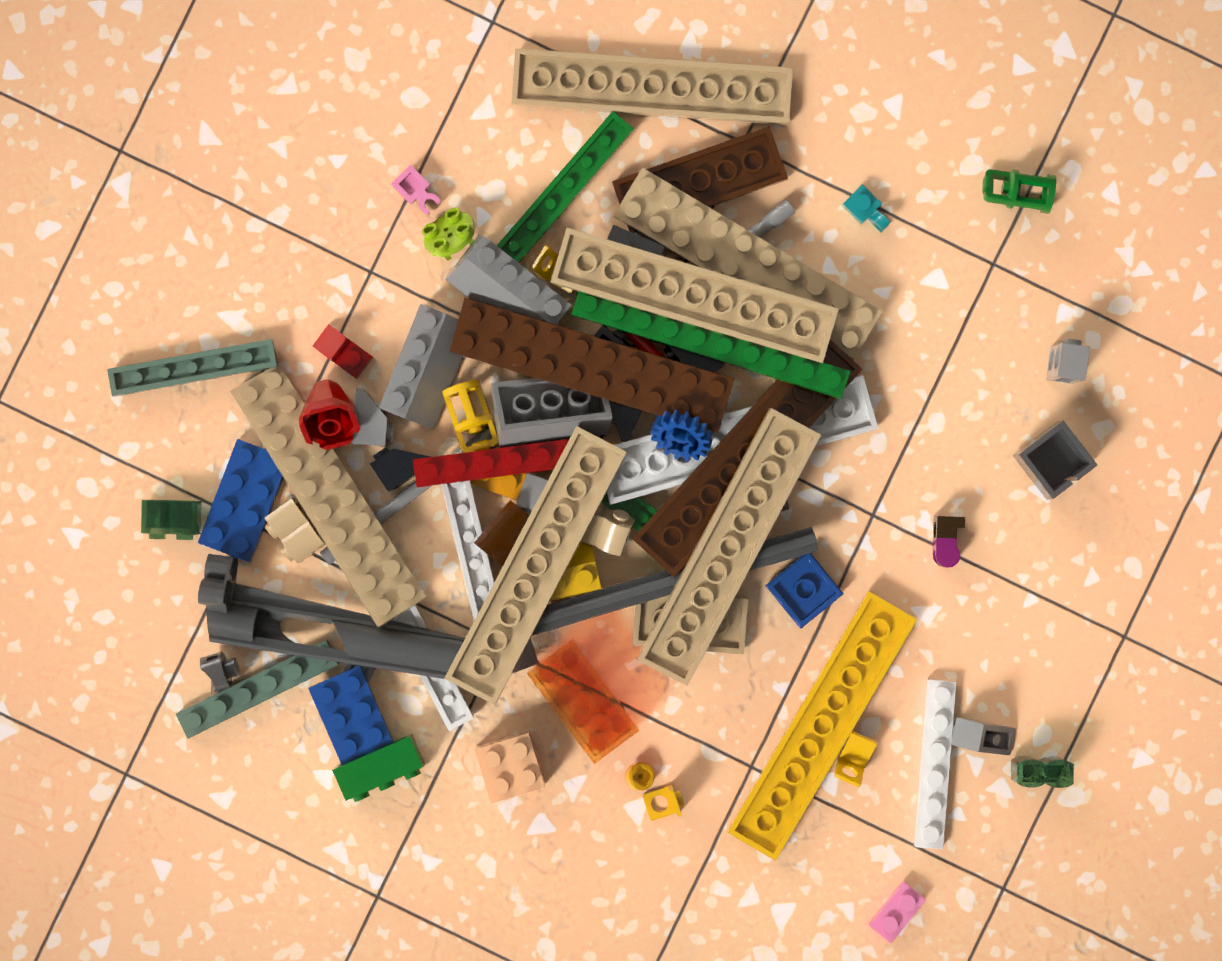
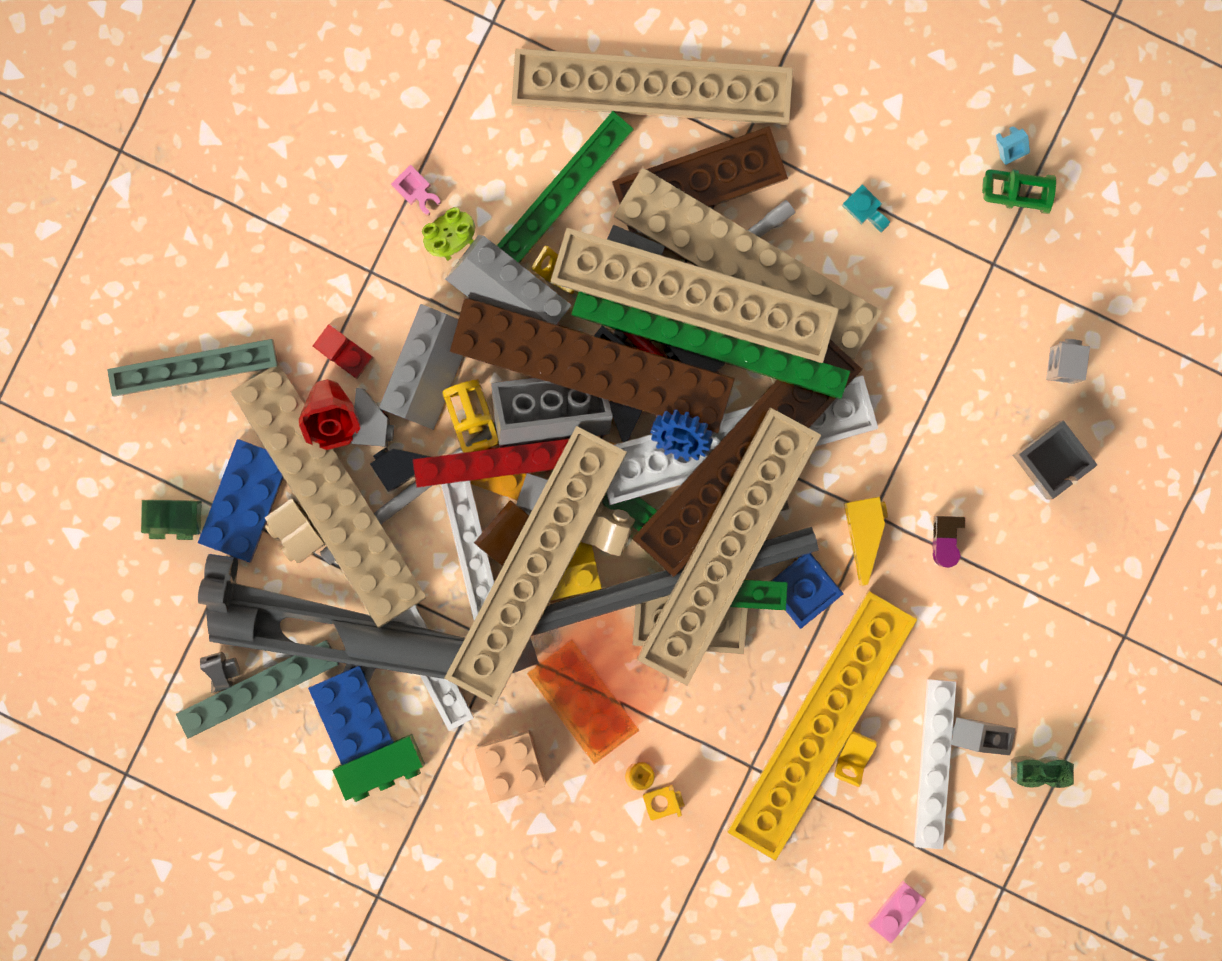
none -> green plate [730,580,787,611]
none -> yellow slope [843,497,888,586]
none -> medium azure tile [996,126,1030,165]

